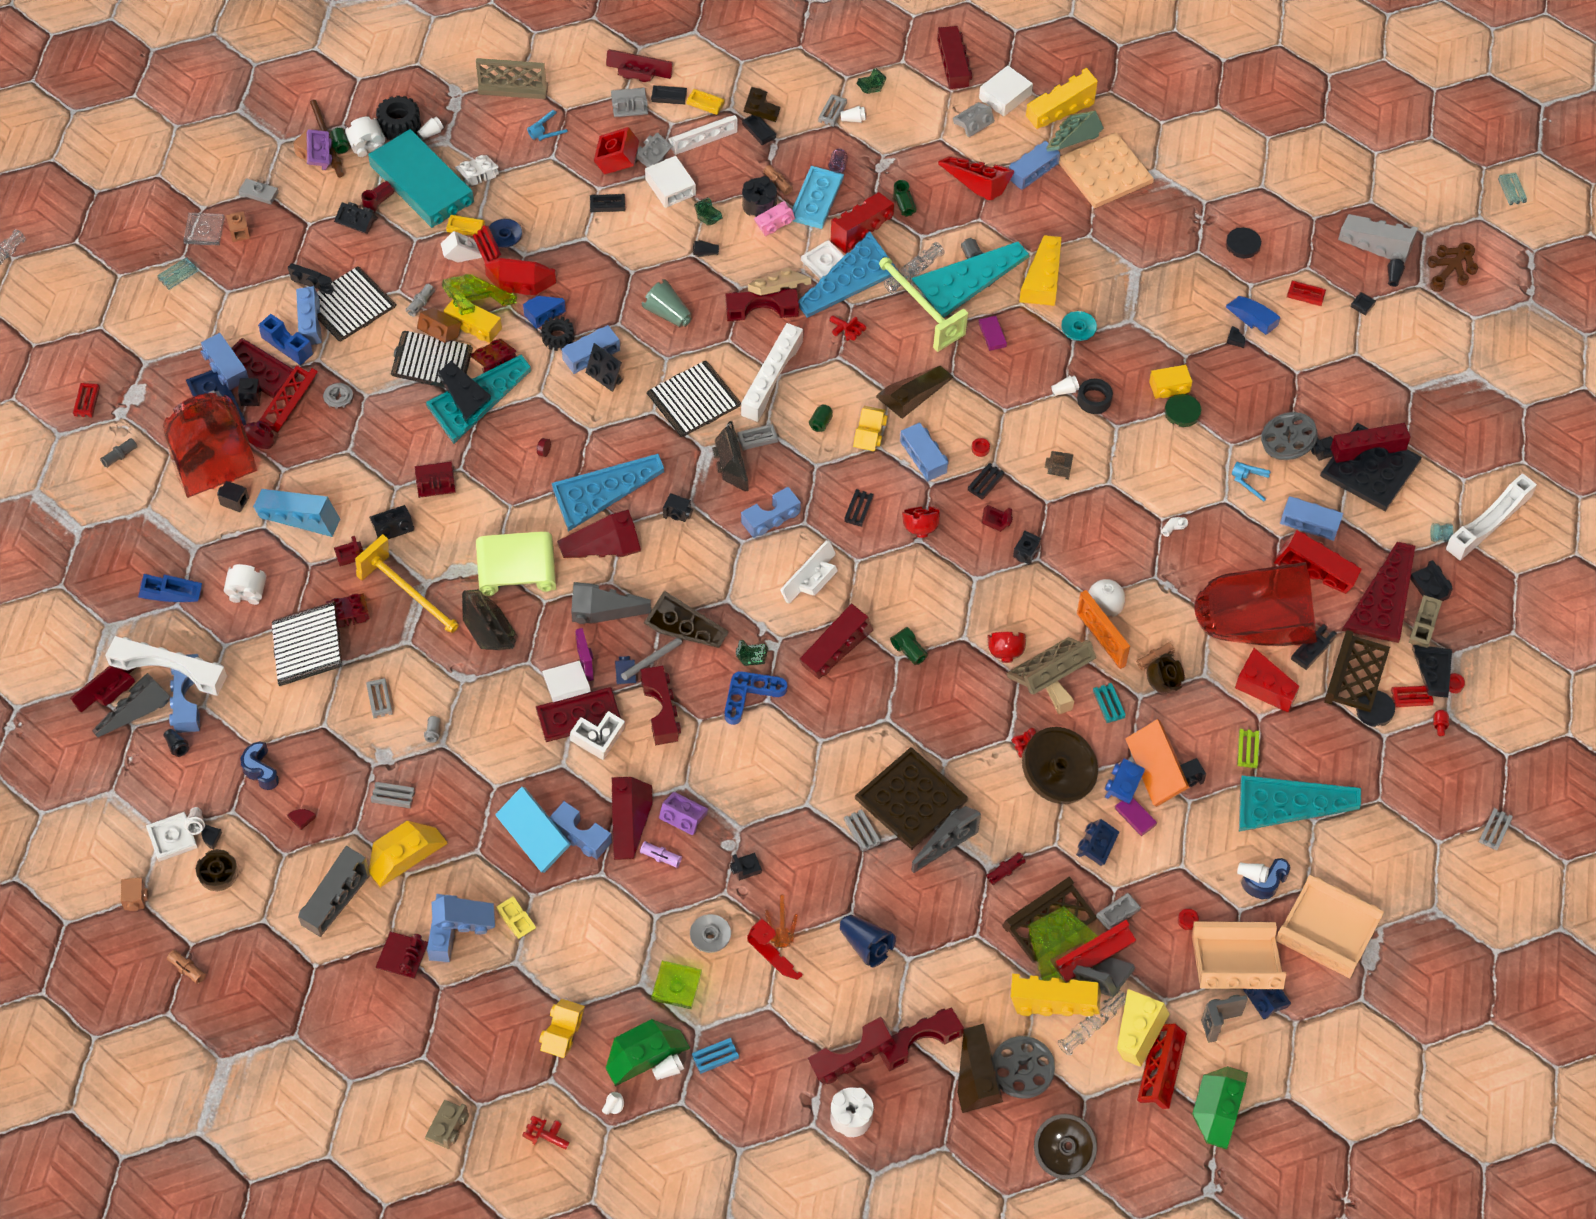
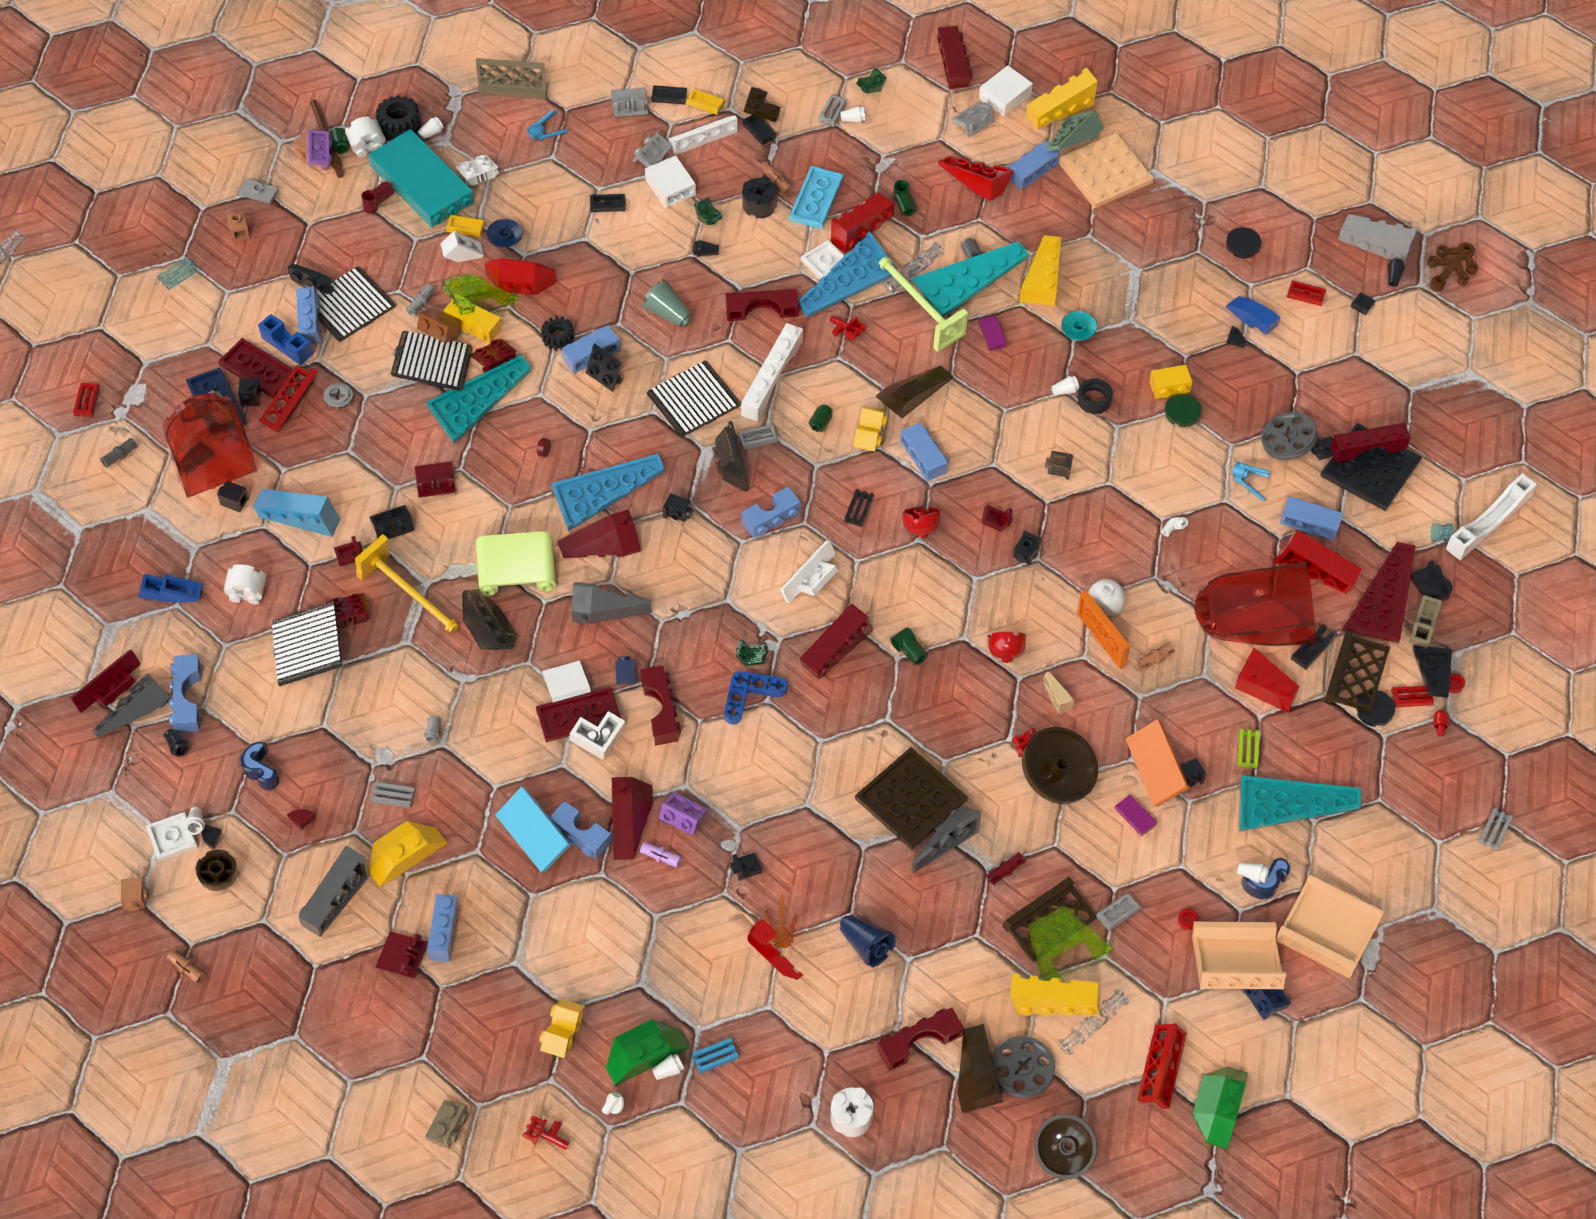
white arch [105,636,227,696] -> none
clear tile [183,213,225,245] -> none
medium blue brick [201,333,248,390] -> none
dark red piece [242,421,275,449] -> none
black bracket [334,202,378,234] -> none
light grey tile [366,678,393,719] -> none
medium blue brick [431,896,495,935] -> none
black wing [438,361,491,422] -> none
red tile [472,225,501,262] -> none
light yellow slope [496,896,536,939] -> none
blue slope [523,296,566,329] -> none
magenta plate [575,628,594,681] -> none
red brick [594,127,639,175] -> none
dark red bracket [606,49,673,82] -> none
light grey bar [621,638,682,680] -> none
dark brown wedge [644,591,729,648] -> none
clear neon green plate [651,960,702,1010] -> none
light grey dish [690,914,731,953] -> none
tan wing [748,268,811,295] -> none
bright pink bracket [754,201,795,236] -> none
dark red arch [808,1017,897,1085] -> none
clear purple brick [828,149,848,173] -> none
light grey tile [844,809,881,852] -> none
black tile [968,463,1004,500] -> none
red tile [971,438,990,457] -> none
dark tan fence [1006,637,1096,695] -> none
red fence [1055,920,1137,983] -> none
dark grey bracket [1073,957,1135,997] -> none
dark blue bracket [1076,819,1119,866] -> none
teal tile [1093,683,1126,723] -> none
blue bracket [1104,758,1145,804] -> none
light yellow wedge [1117,989,1170,1067] -> none
dark brown cylinder [1146,653,1185,693] -> none
dark grey bracket [1201,995,1248,1043] -> none
clear light blue tile [1498,173,1527,205] -> none

